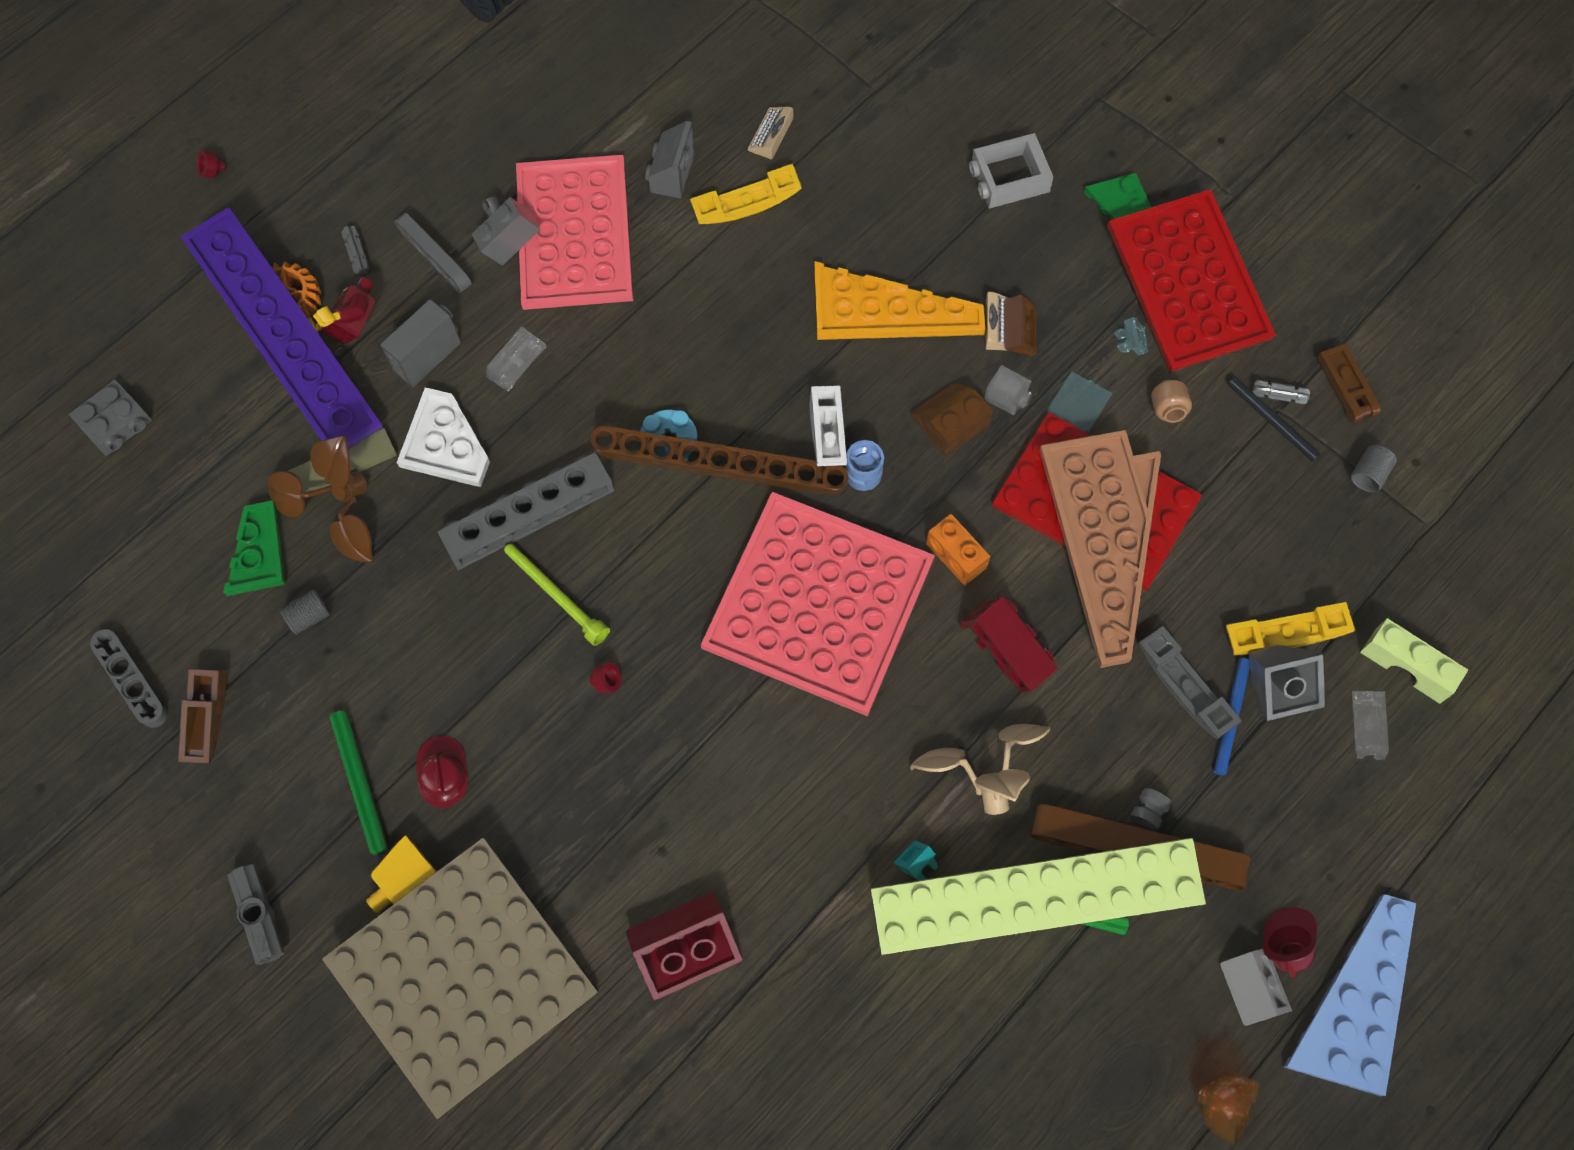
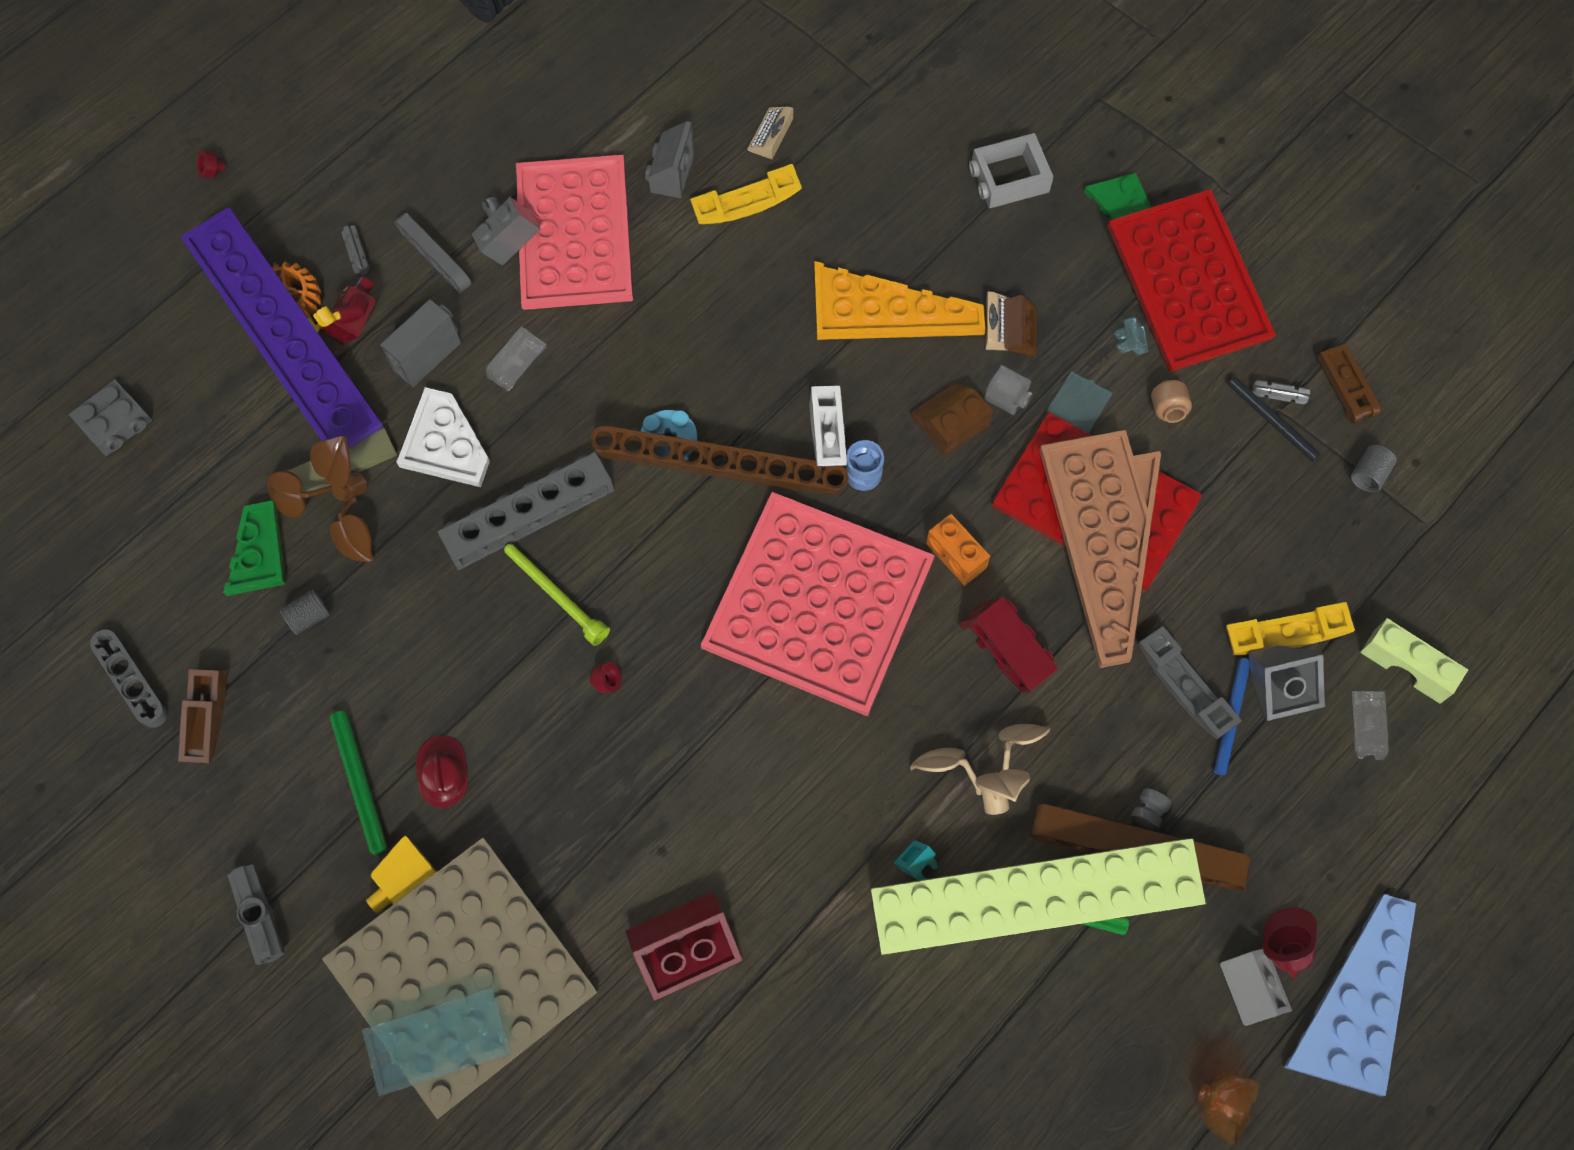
none -> clear light blue plate [362,988,511,1096]

